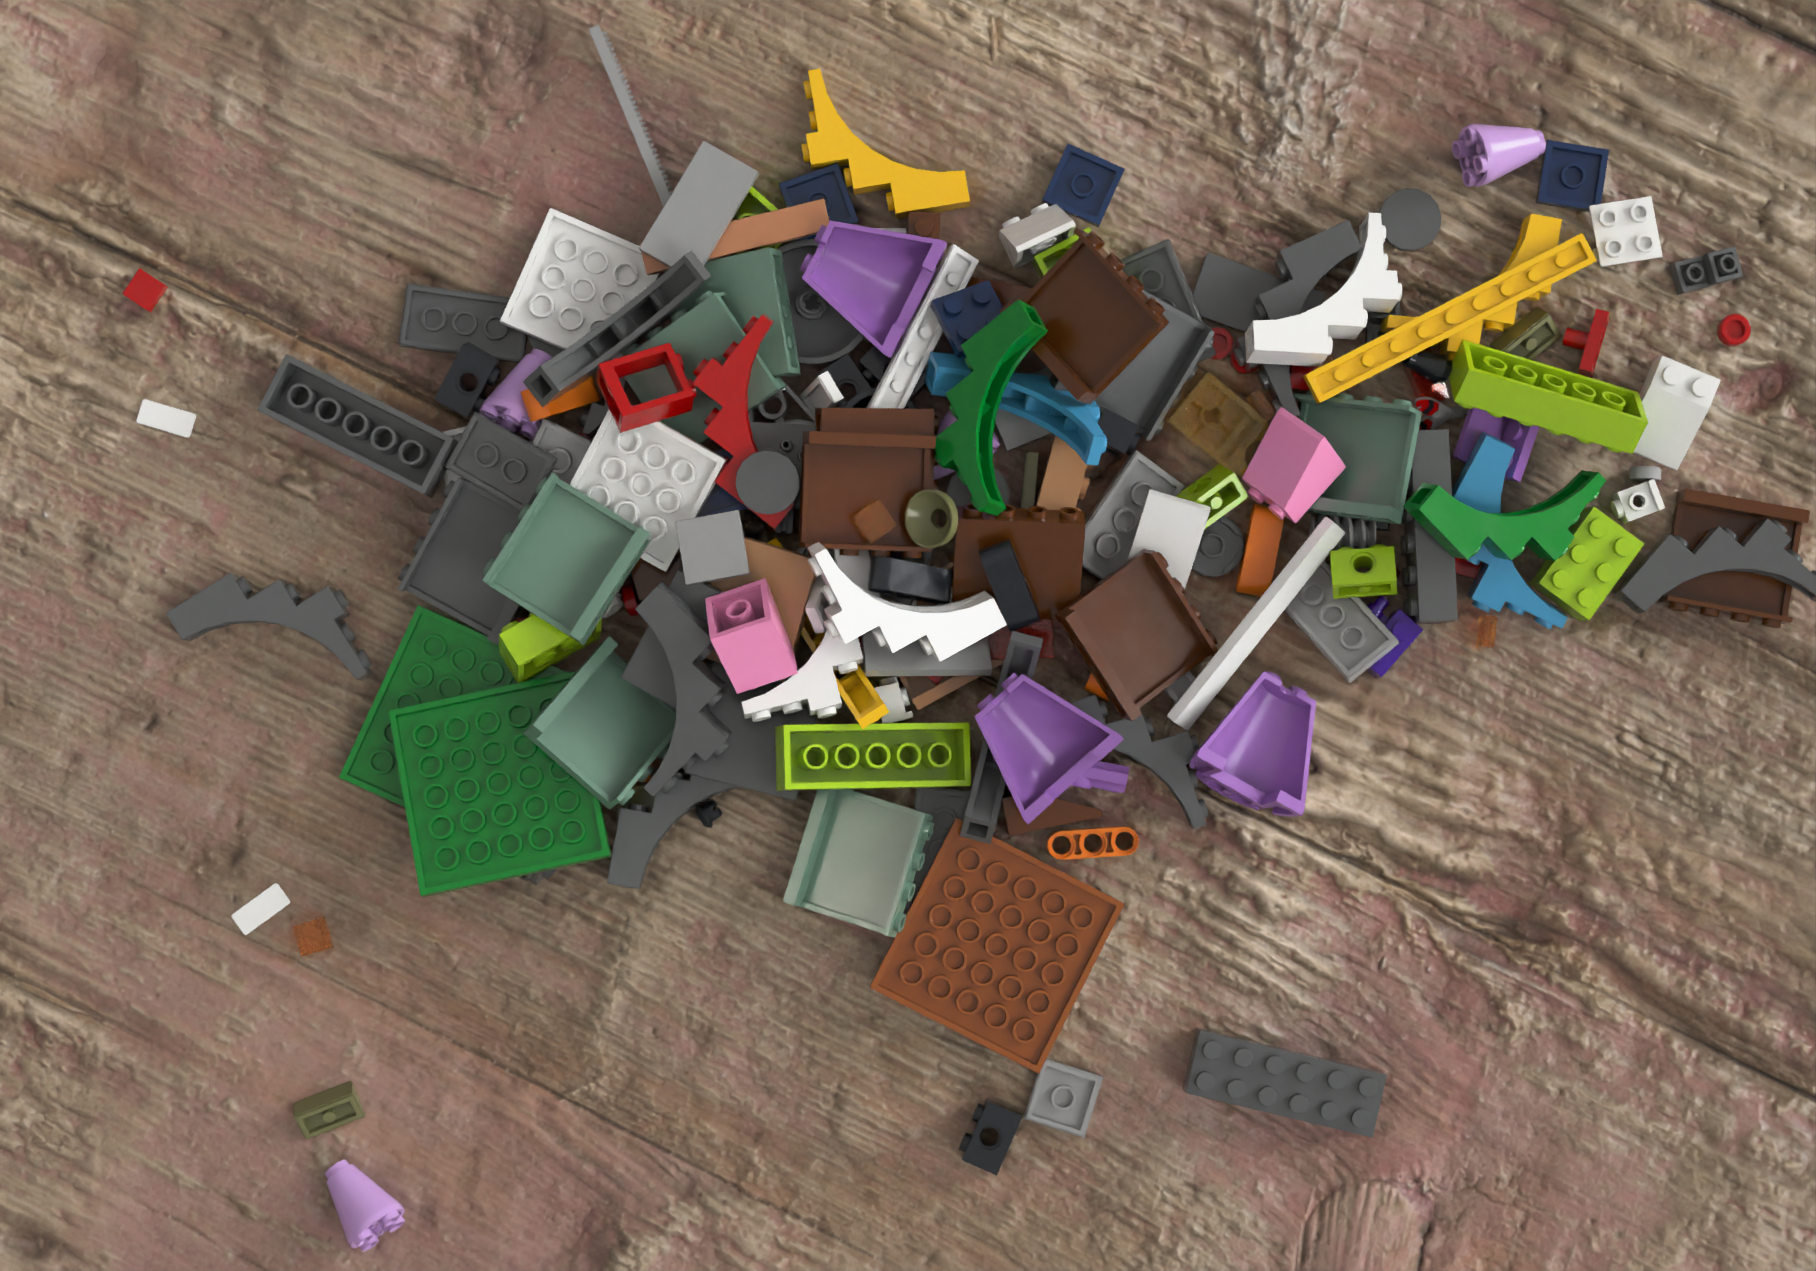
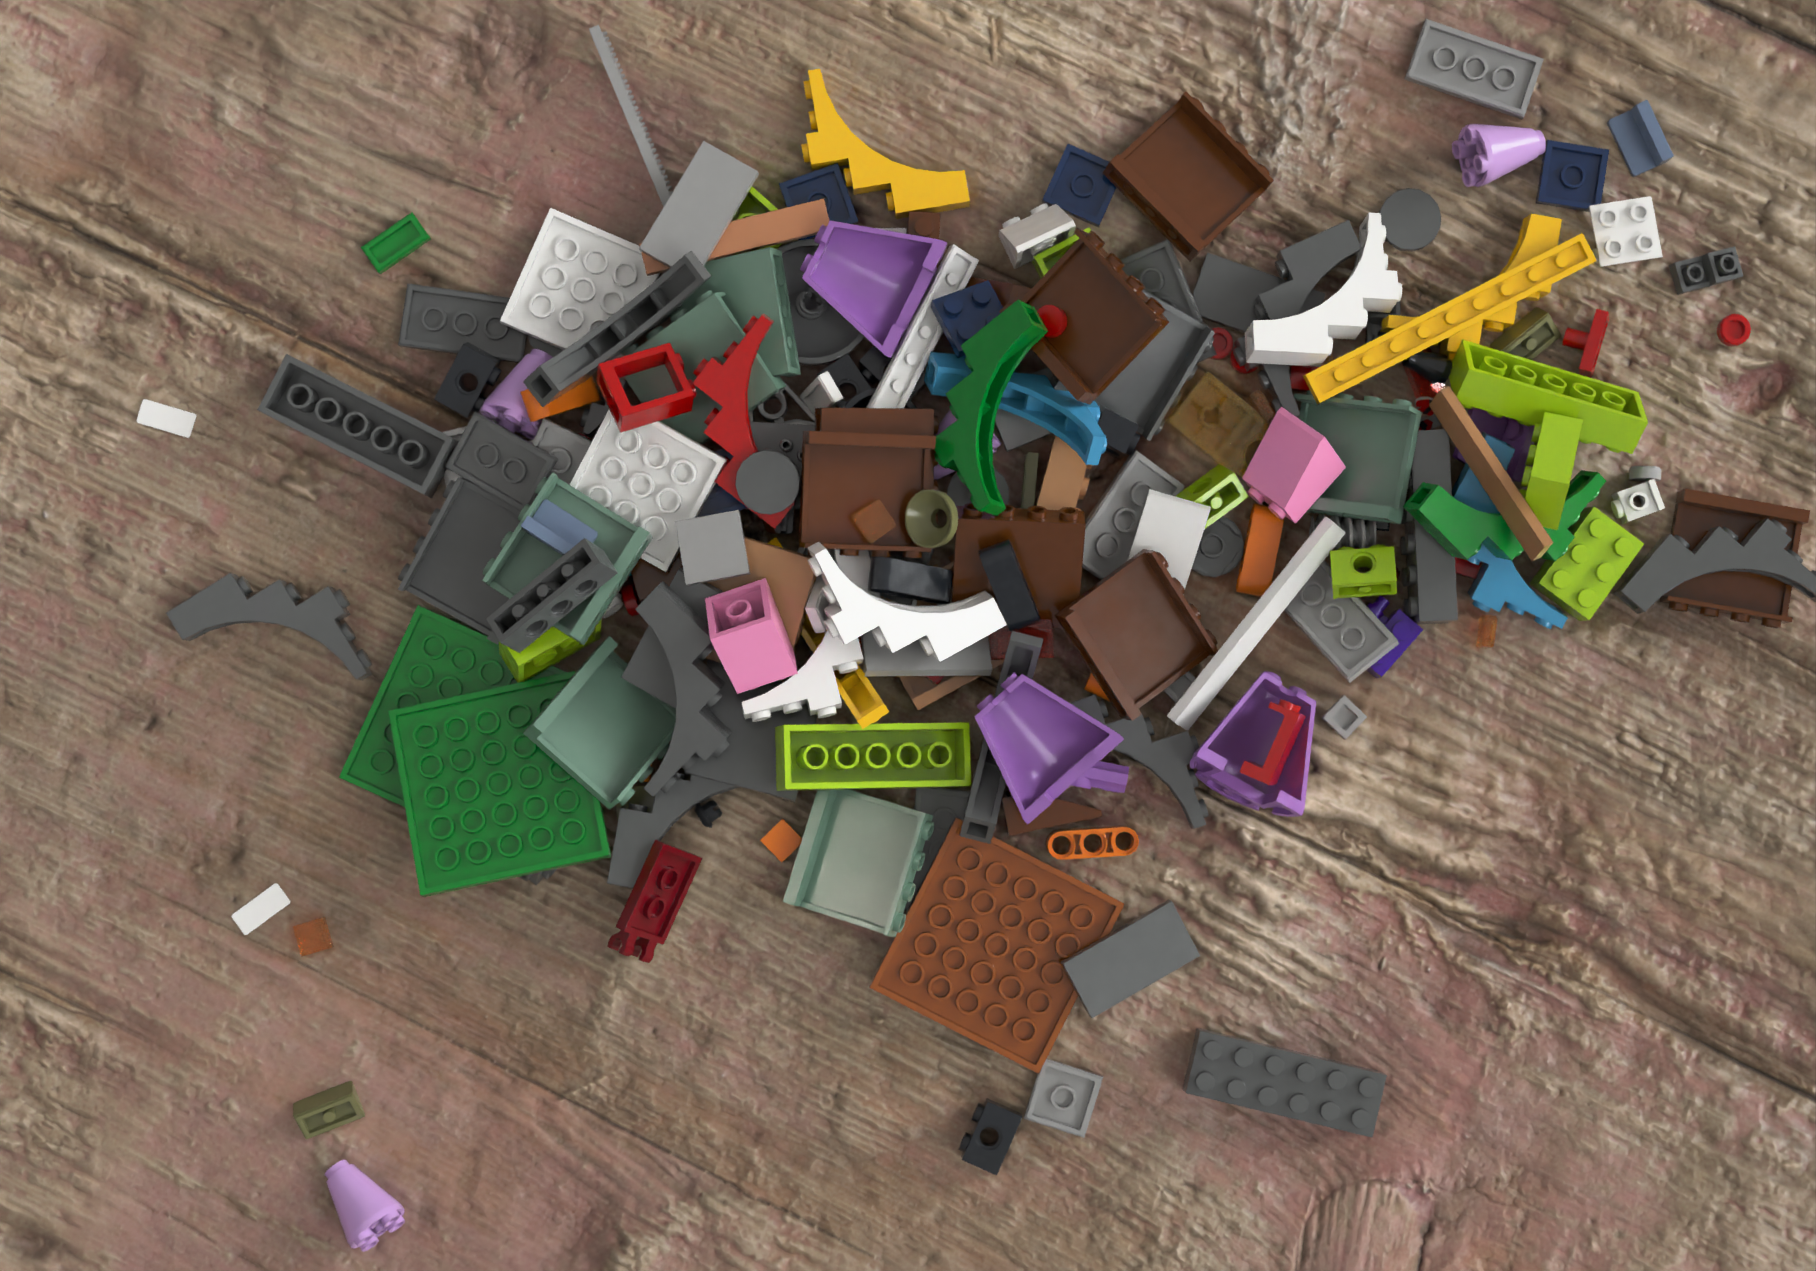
red tile [122,268,168,313] -> none
white brick [874,676,913,723] -> none
white slope [1633,356,1721,471] -> none
none -> green tile [361,212,431,274]
none -> dark grey brick [486,538,618,653]
none -> sand blue panel [521,499,598,556]
none -> dark red tile [607,839,703,963]
none -> orange tile [760,818,802,863]
none -> red tile [1037,305,1067,338]
none -> dark grey tile [1061,900,1200,1018]
none -> reddish brown panel [1103,92,1274,262]
none -> red panel [1240,699,1306,785]
none -> light grey plate [1322,695,1367,740]
none -> light grey tile [1404,19,1544,119]
none -> medium nougat tile [1429,386,1553,561]
none -> lime brick [1520,412,1583,530]
none -> sand blue panel [1607,100,1674,177]

